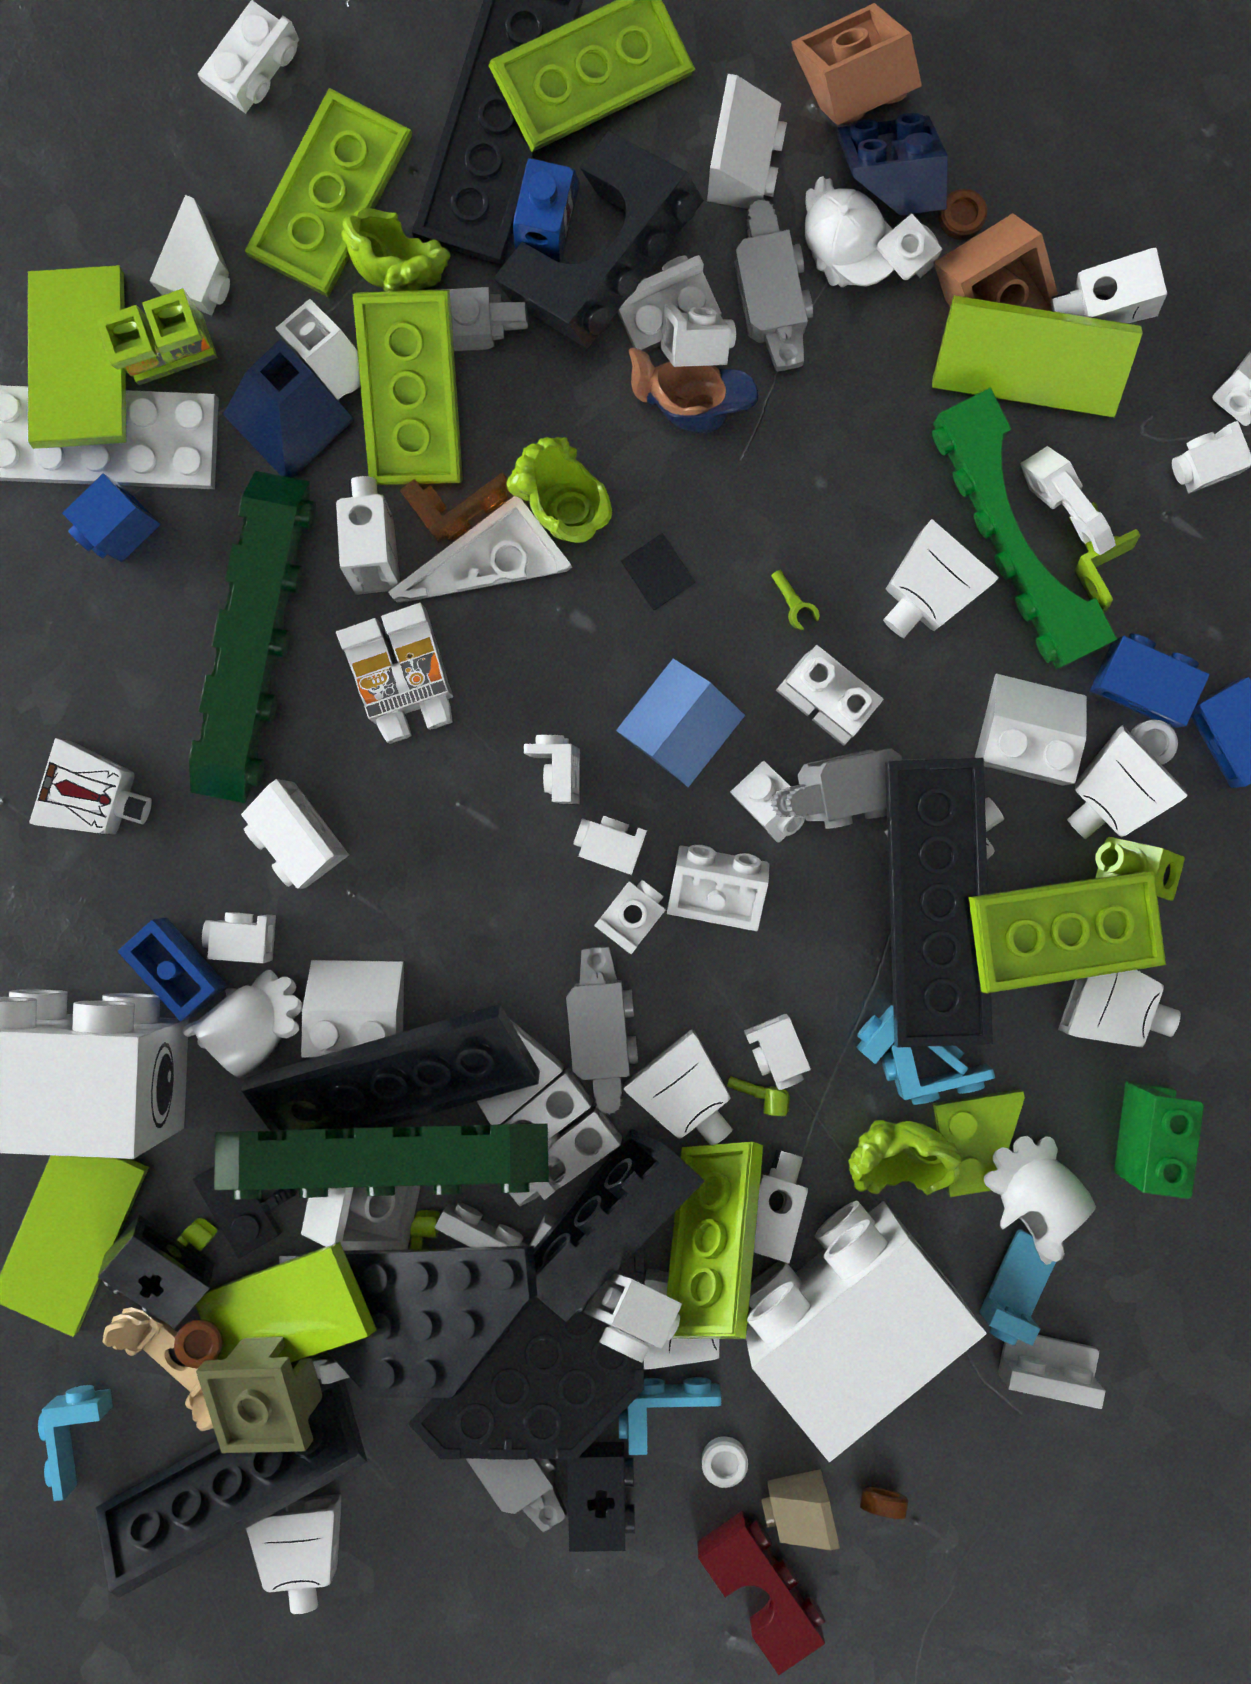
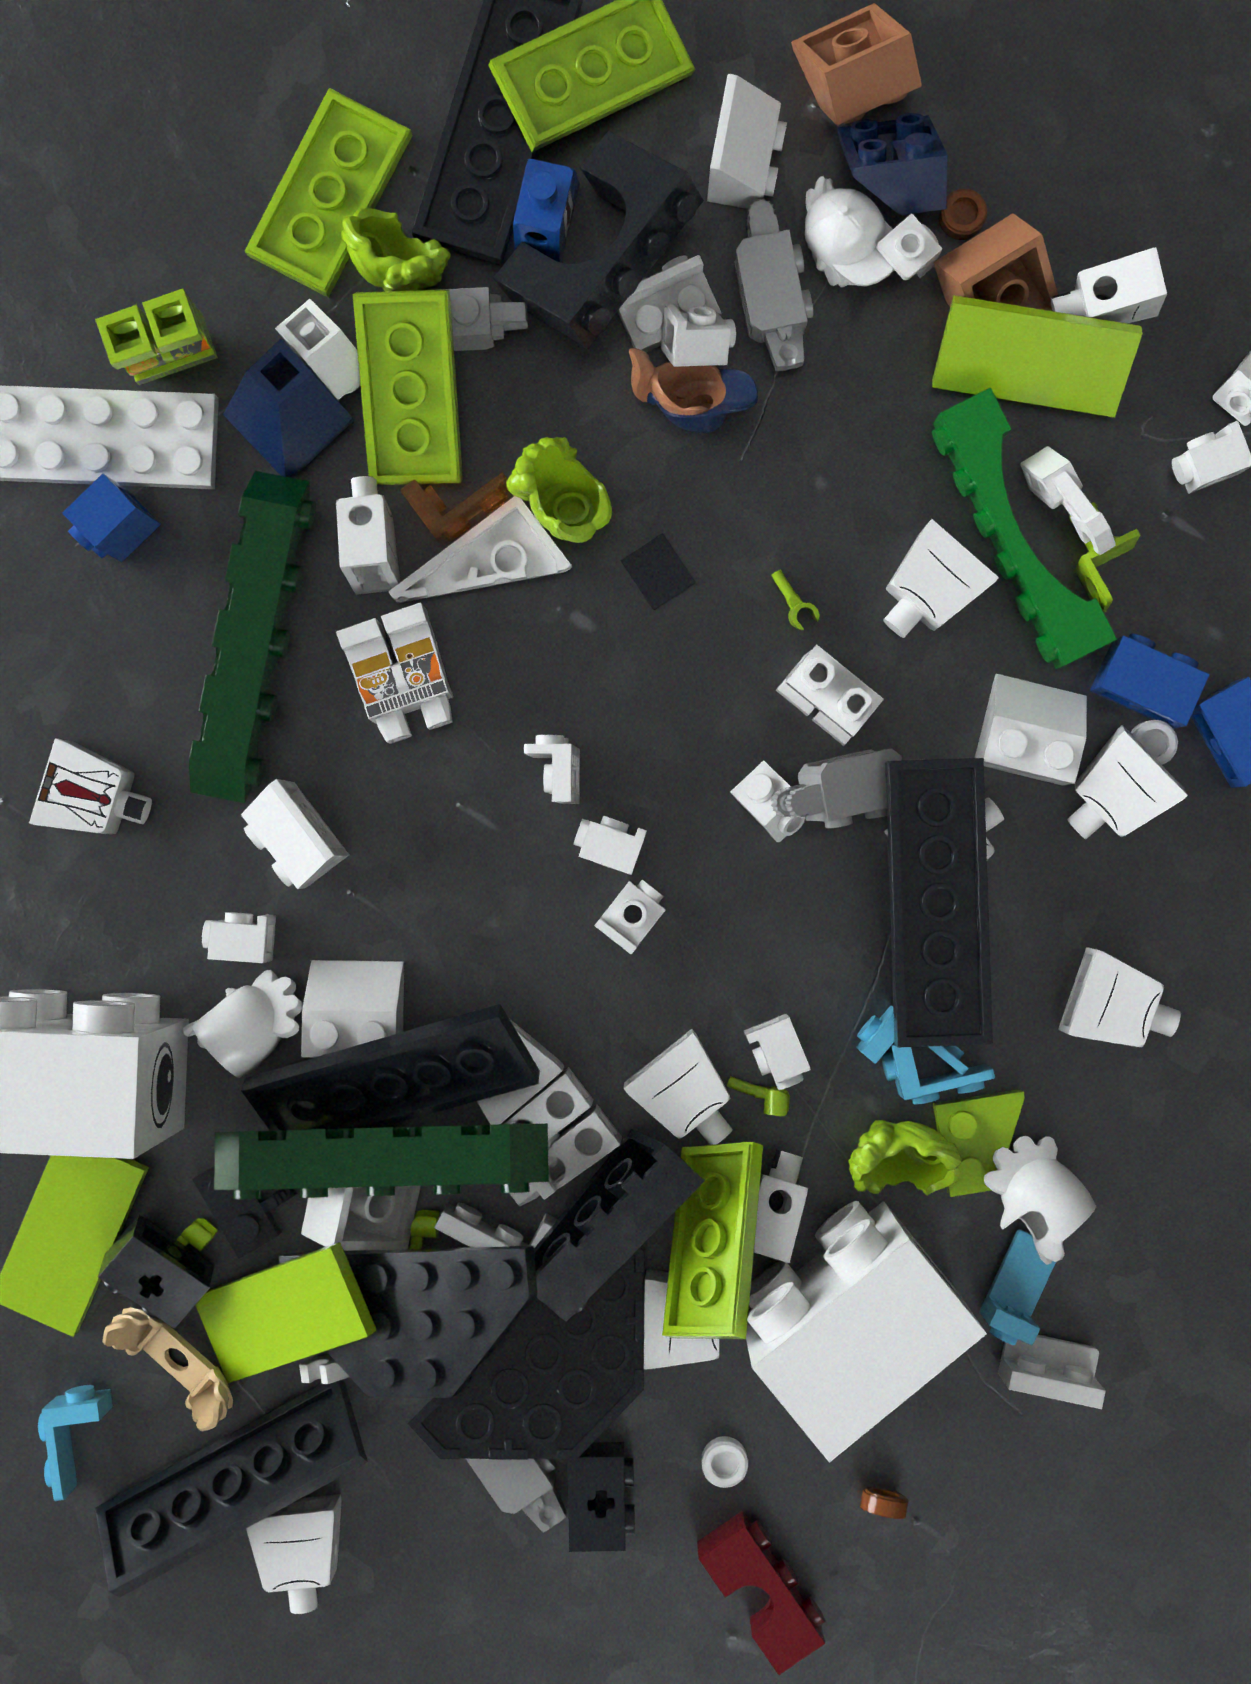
lime tile [28,265,127,449] -> none
blue brick [117,917,228,1021] -> none
white slope [150,195,230,316] -> none
dark orange tile [174,1319,223,1369] -> none
olive panel [196,1337,322,1453] -> none
white bracket [198,0,299,114] -> none
light grey hinge [566,947,638,1115] -> none
white slope [583,1273,682,1349] -> none
white tile [599,1325,649,1363] -> none
medium blue slope [616,658,745,787] -> none
medium azure bracket [619,1377,722,1455] -> none
white bracket [666,845,769,931] -> none
dark tan slope [761,1469,840,1550] -> none
lime tile [969,871,1166,993] -> none
lime bracket [1095,837,1185,901] -> none
green panel [1114,1081,1204,1199] -> none

